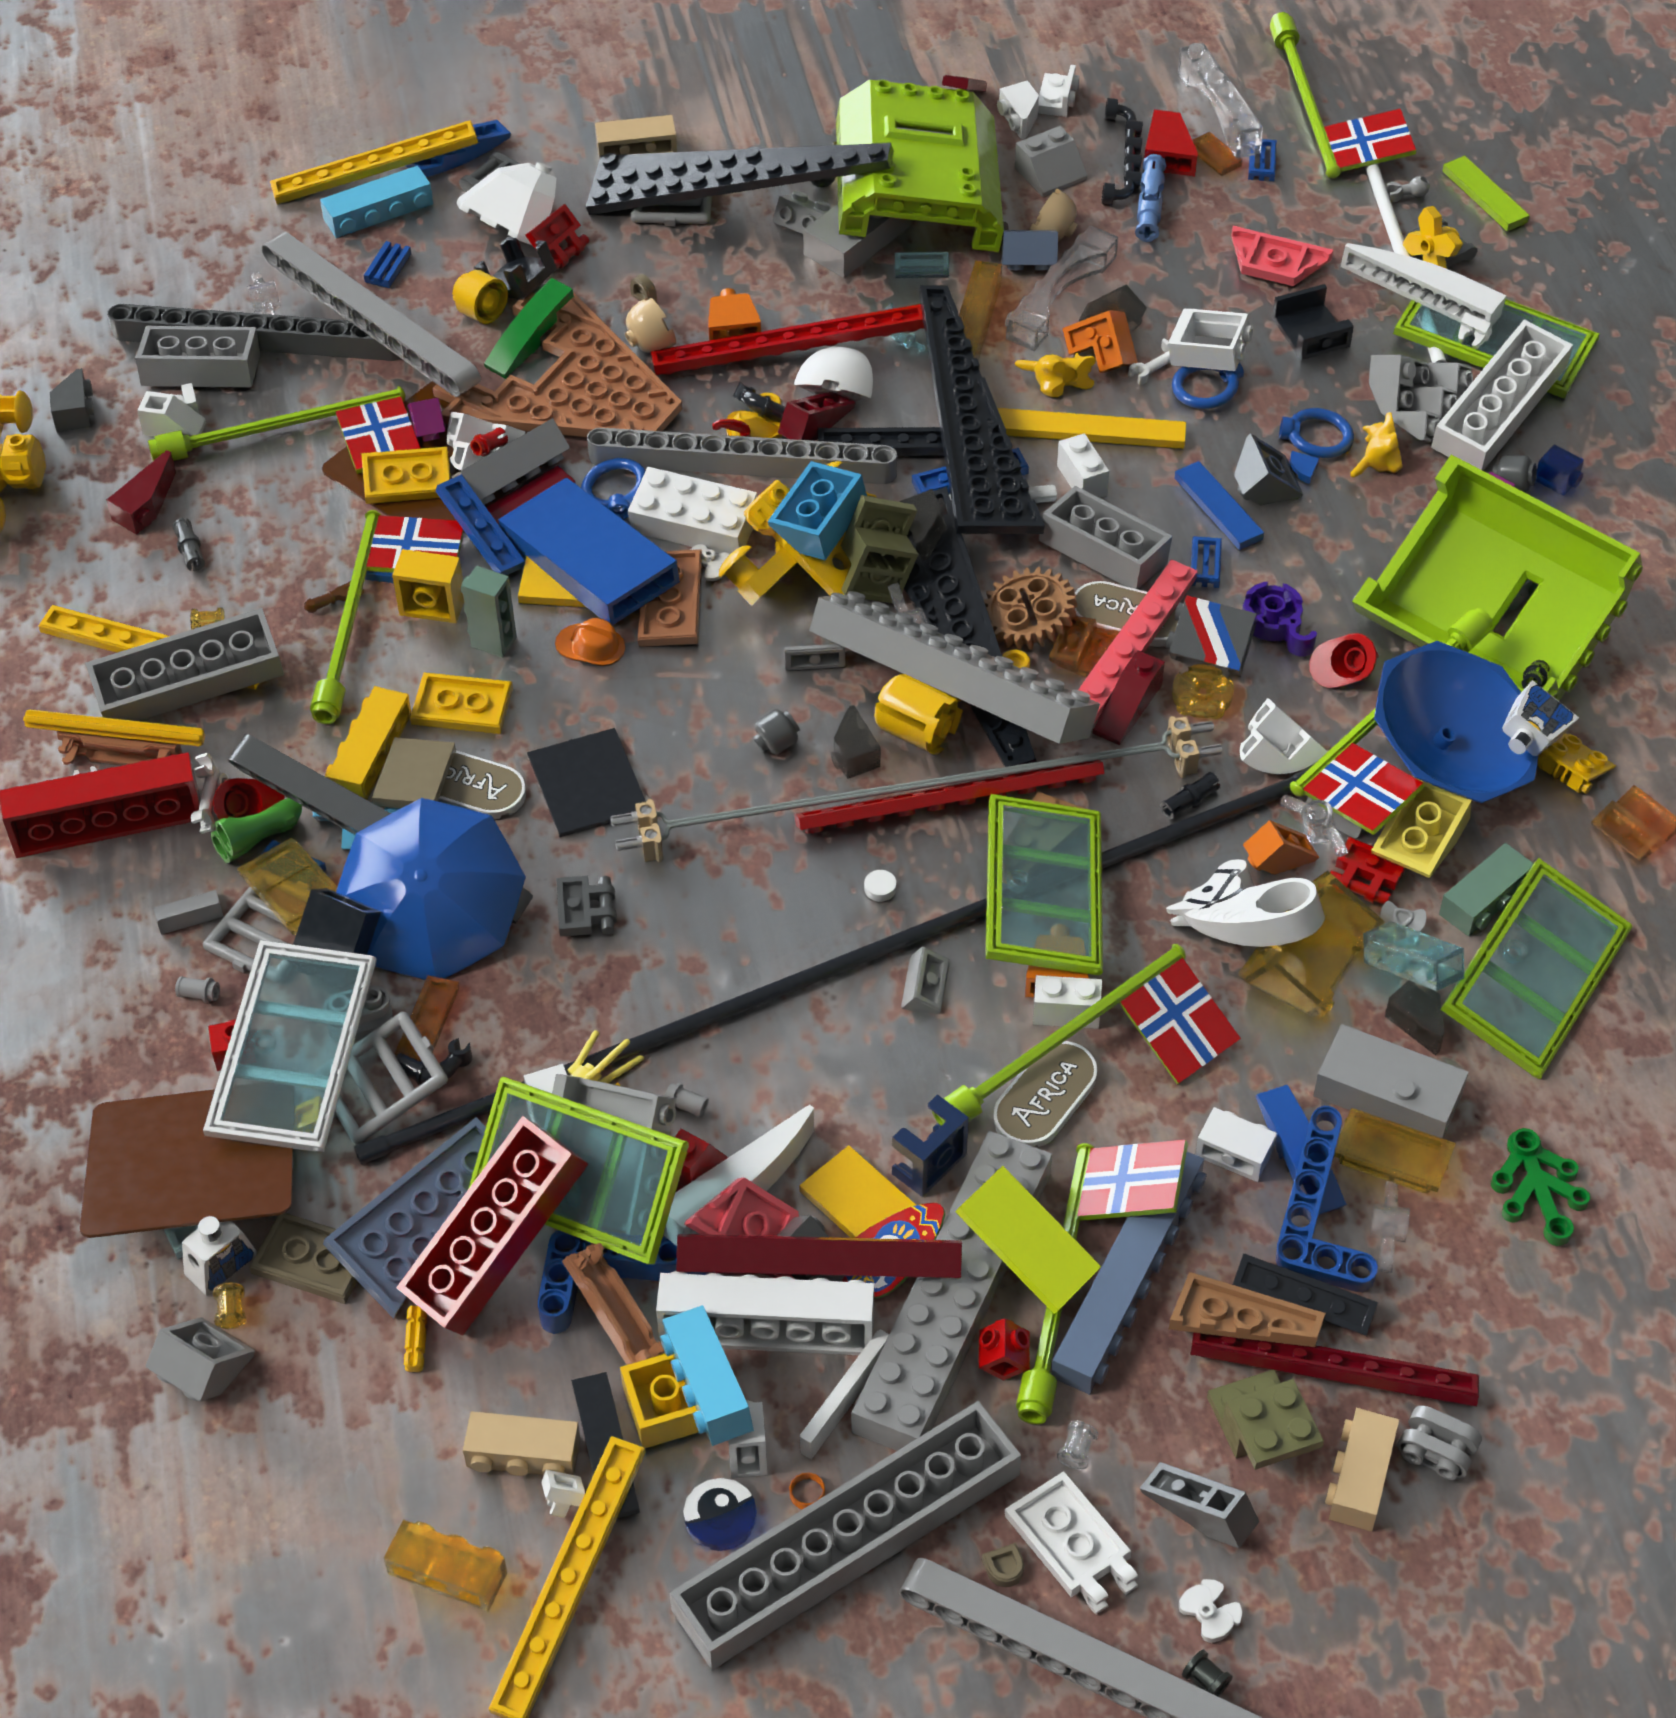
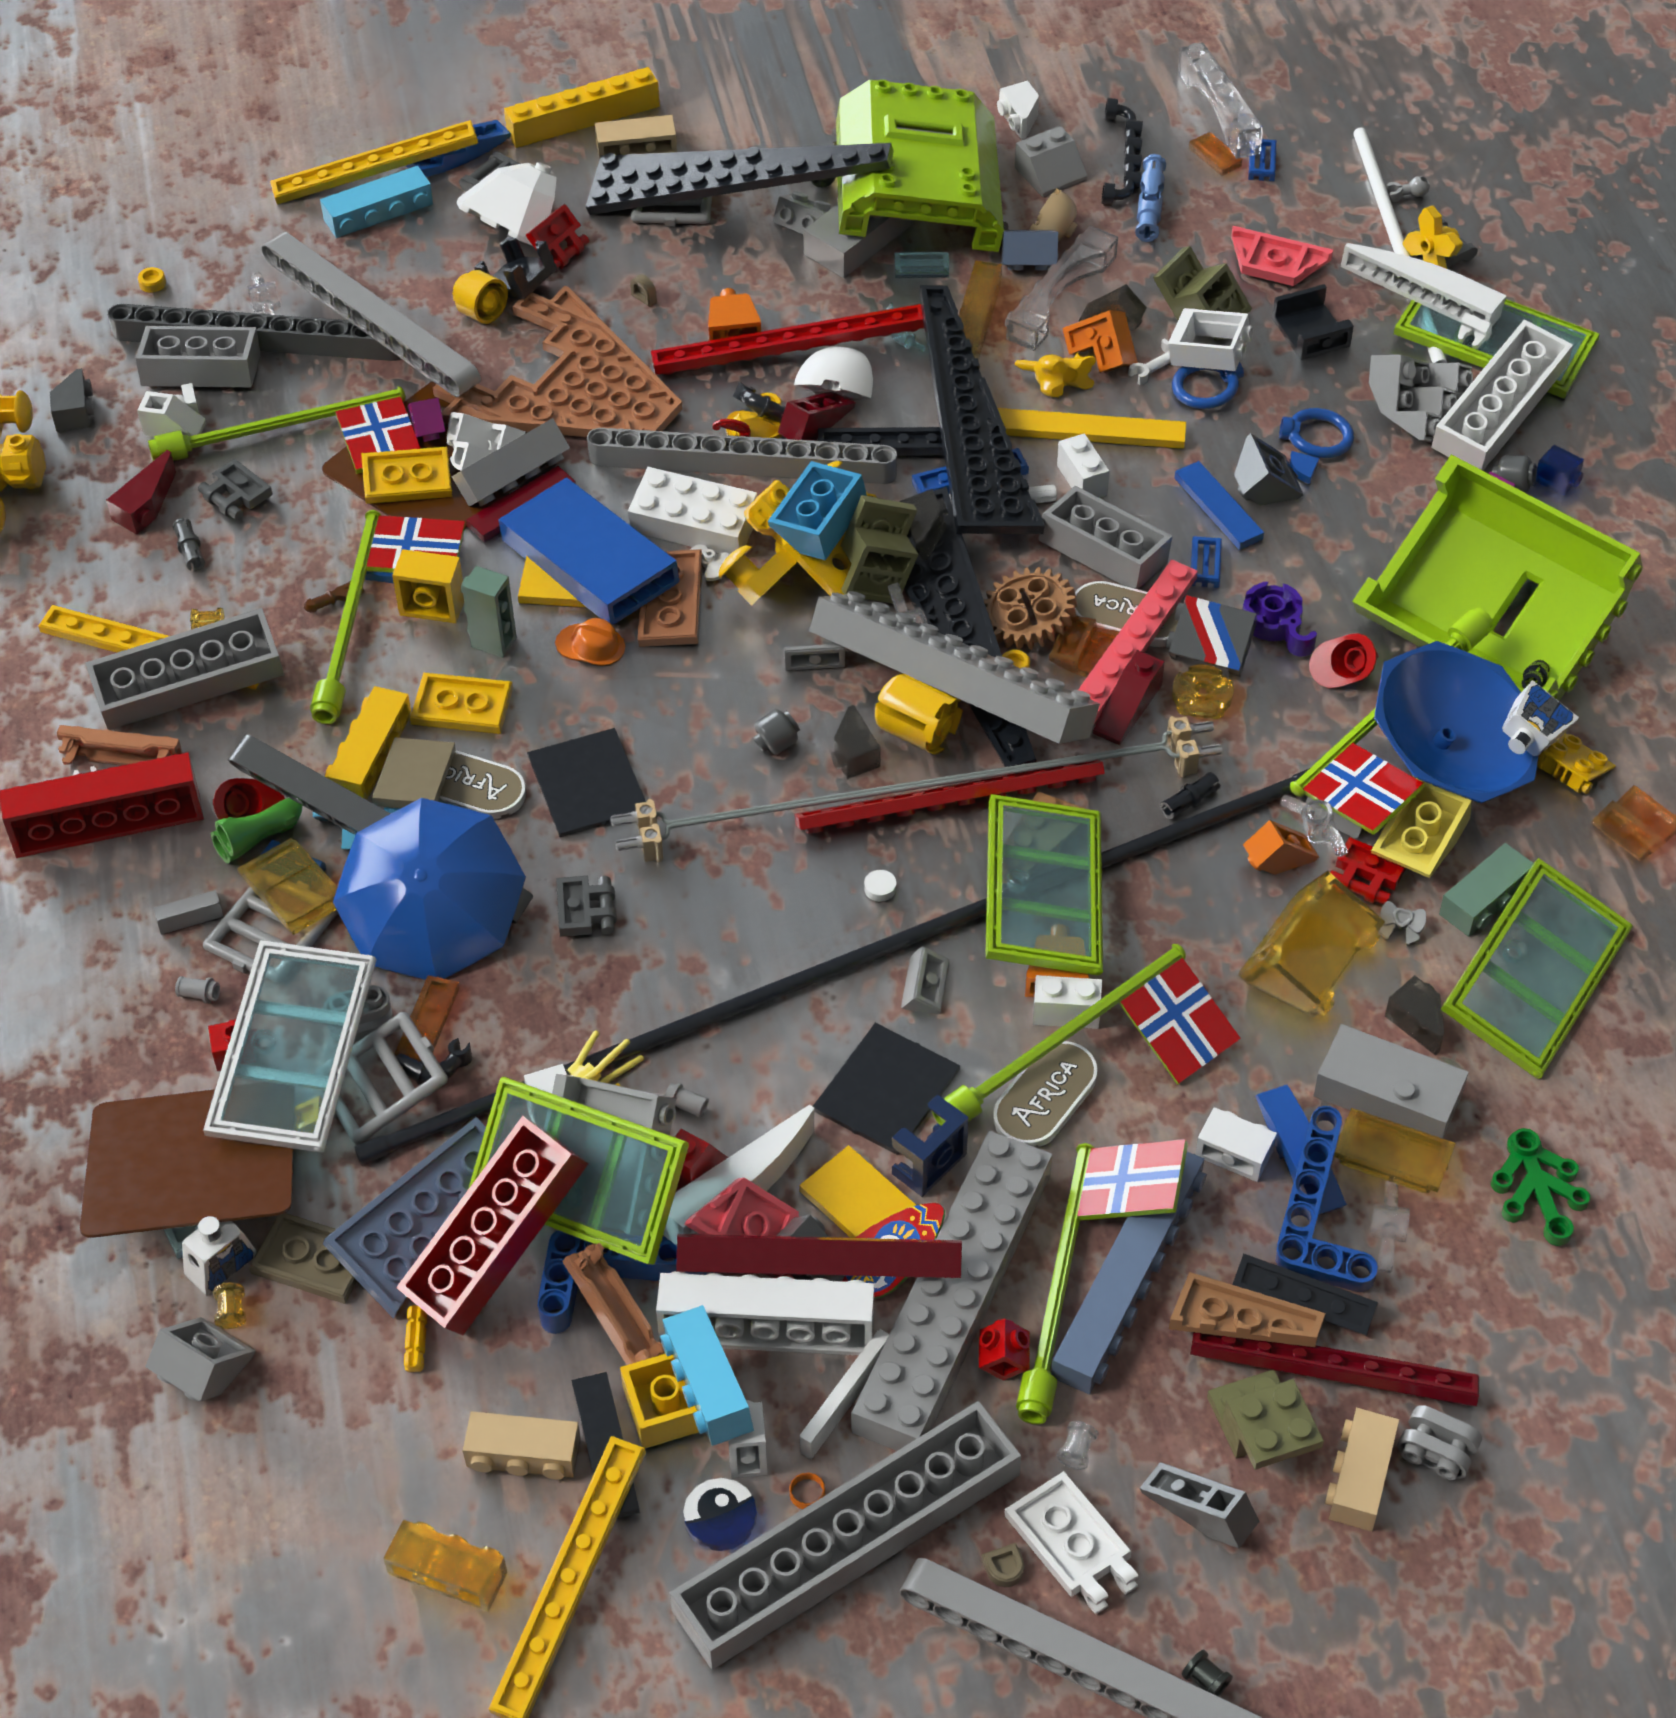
yellow axle [23,709,205,747] -> none
white bar [191,753,229,834] -> none
black brick [287,888,381,989] -> none
blue tile [364,241,411,288] -> none
blue plate [436,474,525,575] -> none
red pin [470,427,508,457] -> none
green slope [484,278,574,379] -> none
white tile [541,1470,585,1518] -> none
blue piece [581,458,646,520] -> none
tan cylinder [625,297,677,354] -> none
dark red tile [942,75,987,92] -> none
neon yellow tile [955,1166,1101,1314] -> none
white bracket [1038,65,1080,117] -> none
red slope [1143,109,1198,177] -> none
white animal [1166,859,1325,947] -> none
white piece [1179,1579,1243,1643] -> none
white brick [1240,698,1328,774] -> none
flag [1270,12,1416,179] -> none
yellow animal [1350,412,1403,477] -> none
clear light blue brick [1363,921,1464,991] -> none
lime tile [1442,156,1530,231] -> none
none -> yellow tile [137,267,166,293]
none -> dark grey plate [198,458,273,520]
none -> yellow brick [504,67,660,148]
none -> black piece [812,1022,960,1155]
none -> olive bracket [1153,246,1252,341]

